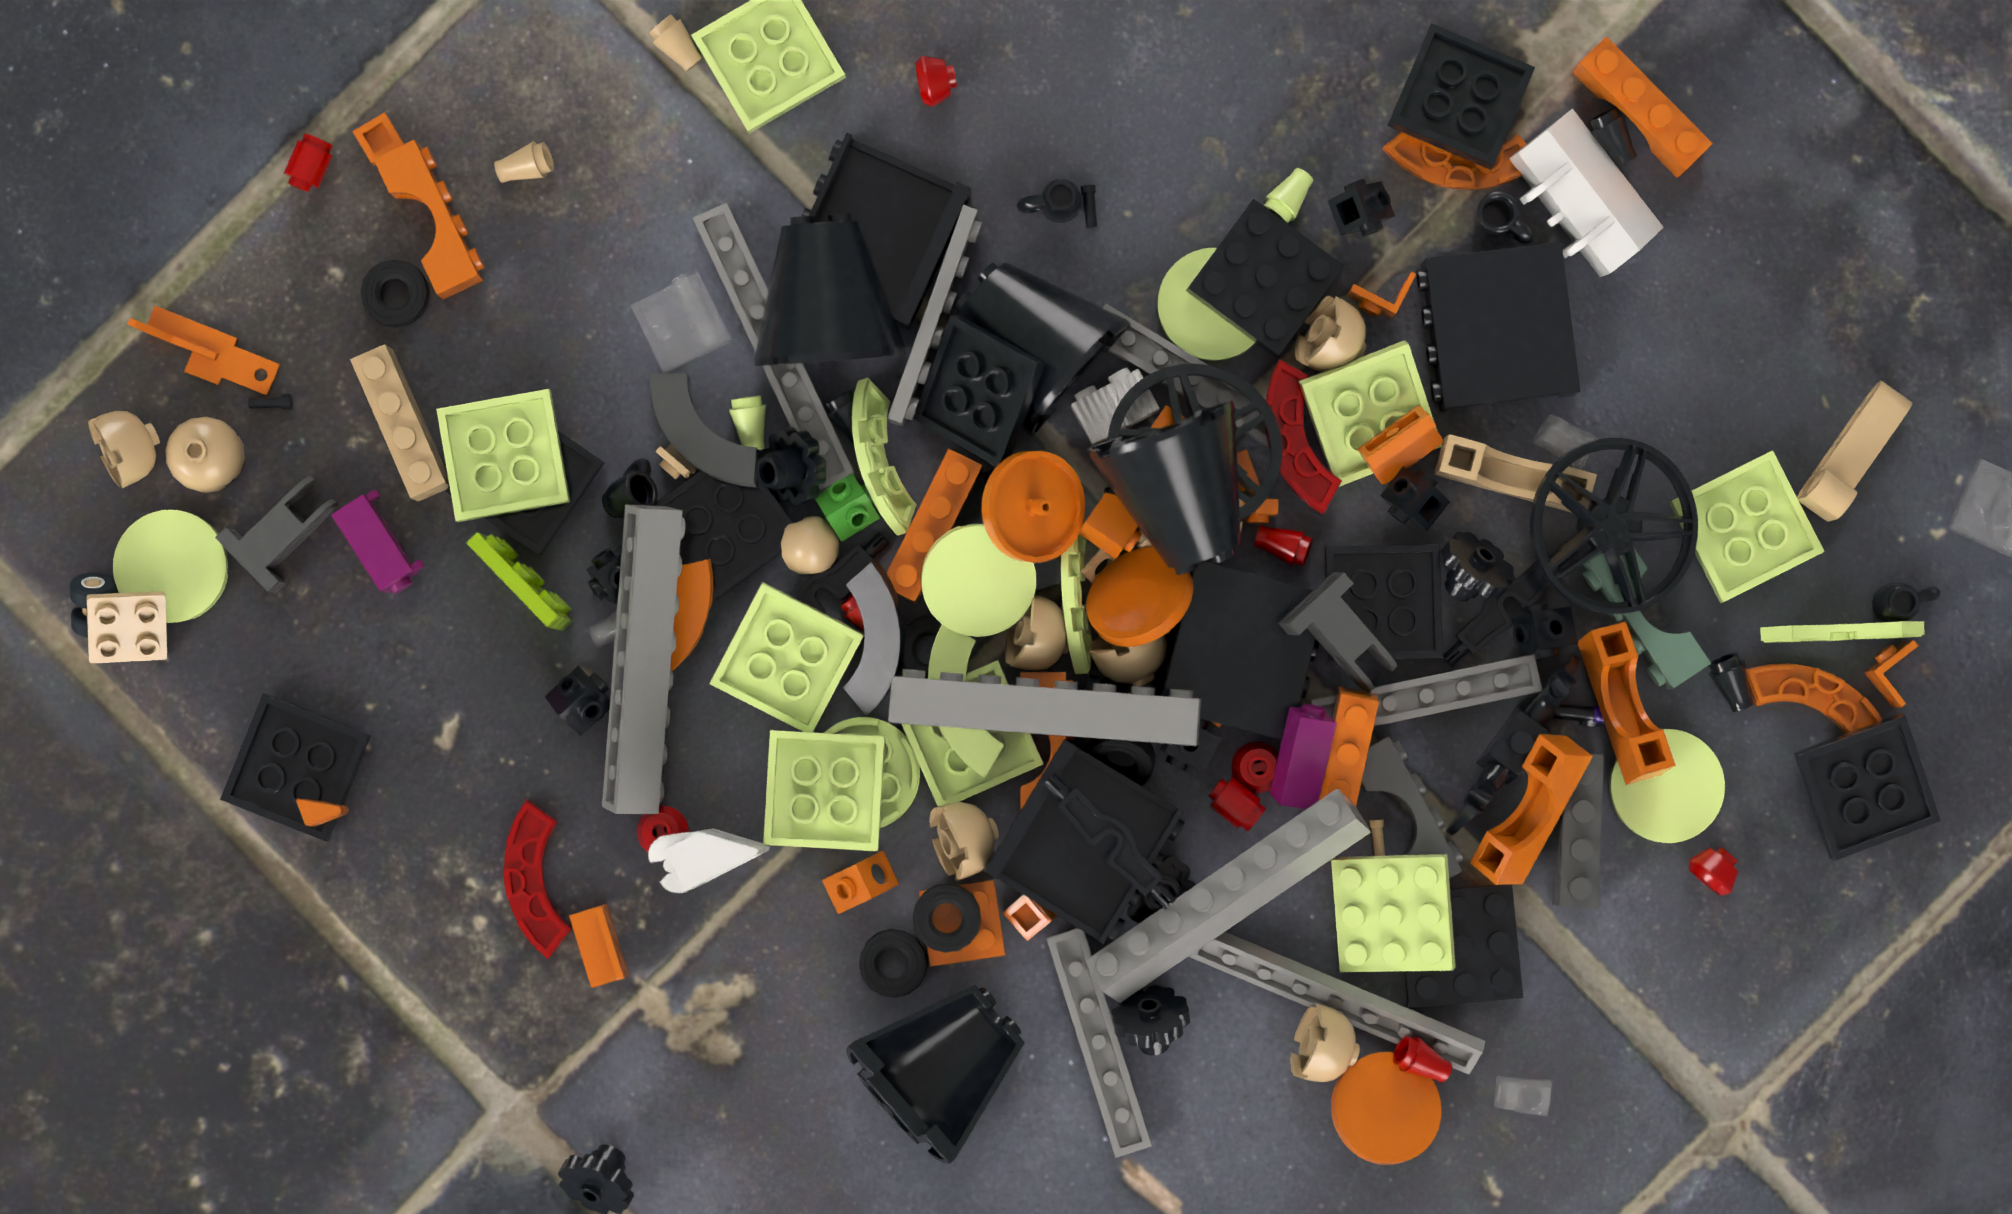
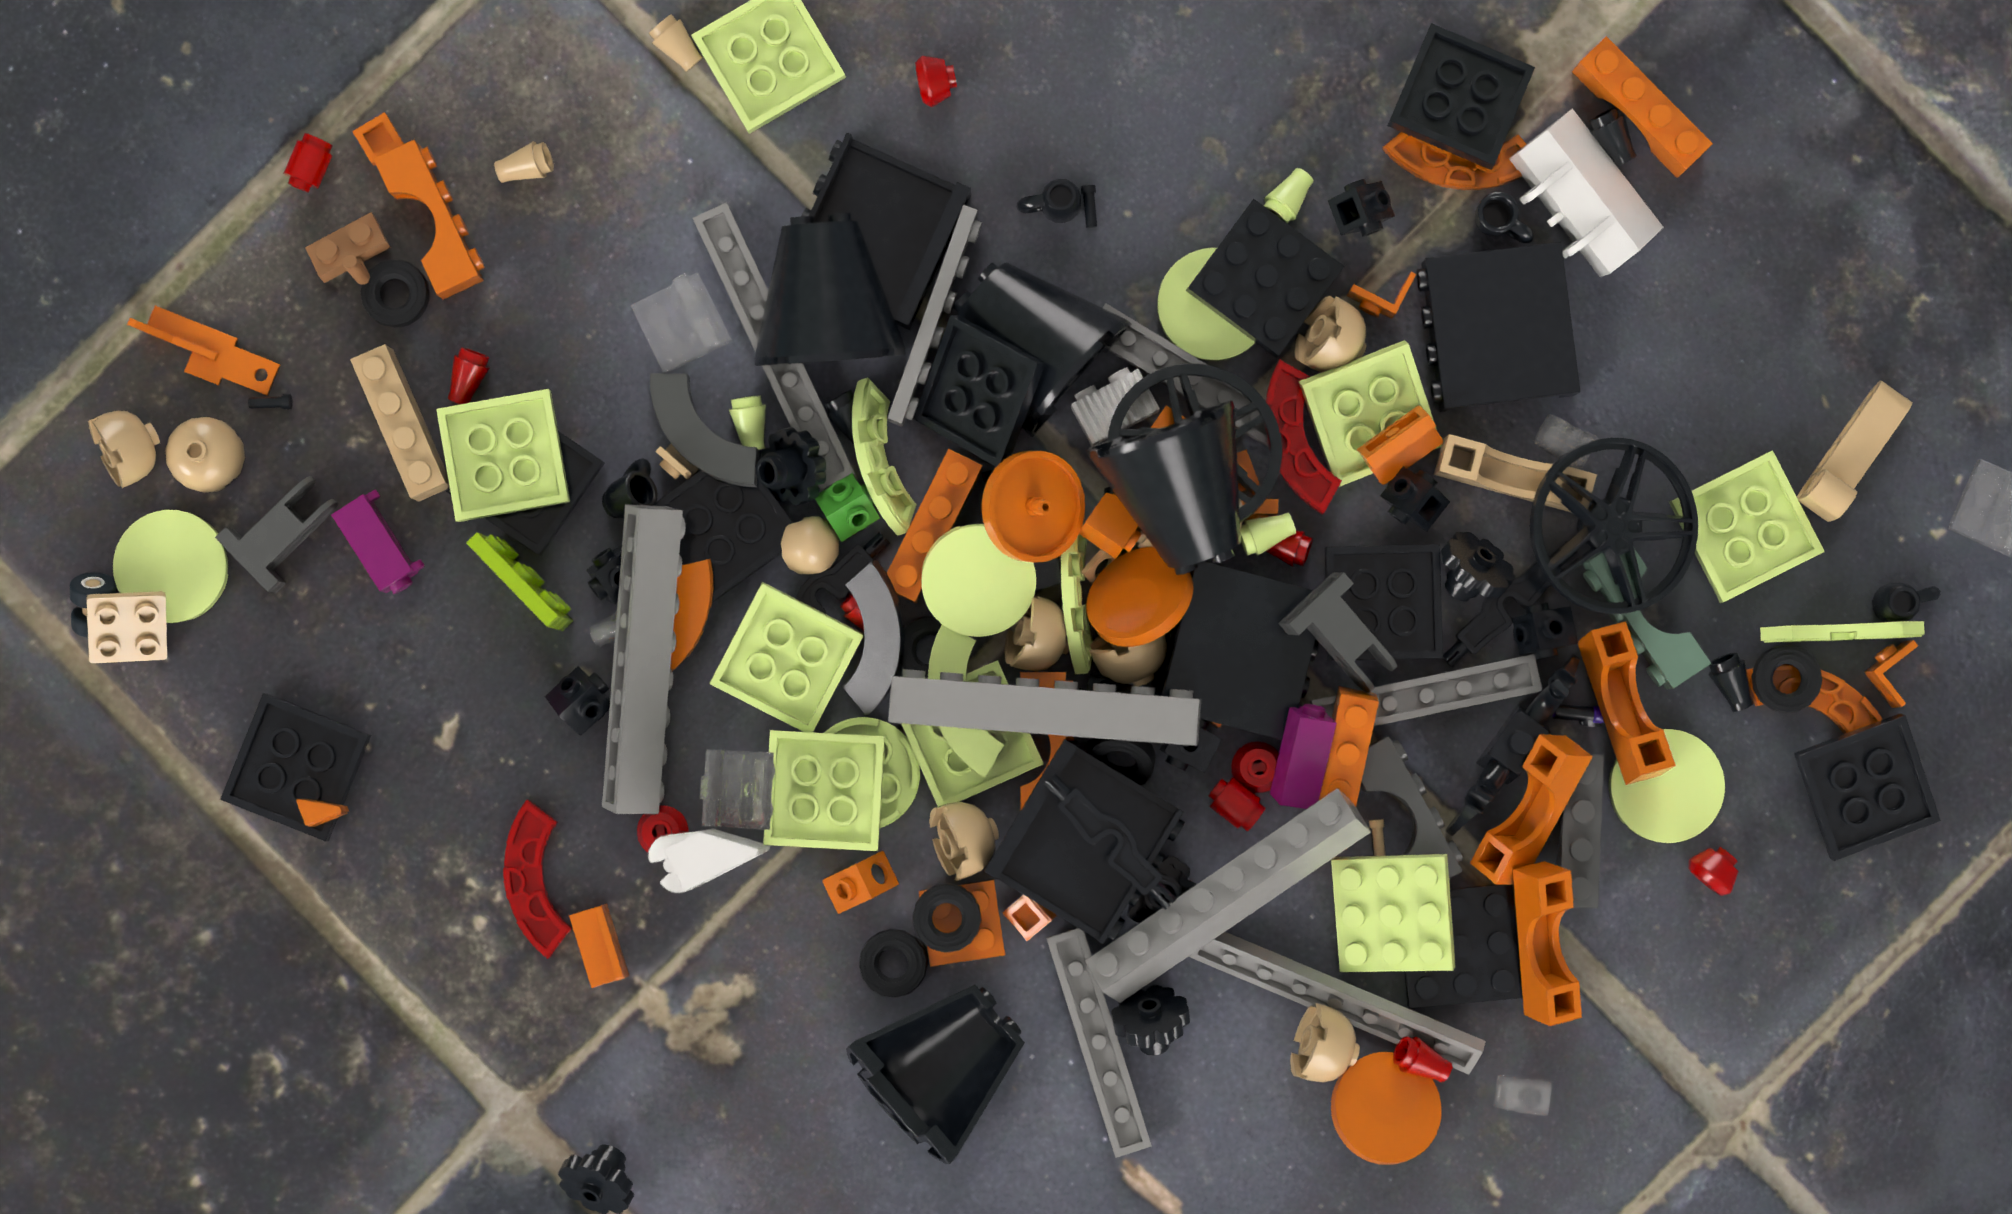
none -> medium nougat plate [305,212,391,285]
none -> red cone [447,347,490,404]
none -> clear plate [699,749,775,830]
none -> yellowish green cone [1240,512,1296,556]
none -> orange arch [1513,861,1582,1026]
none -> black tyre [1752,645,1822,713]

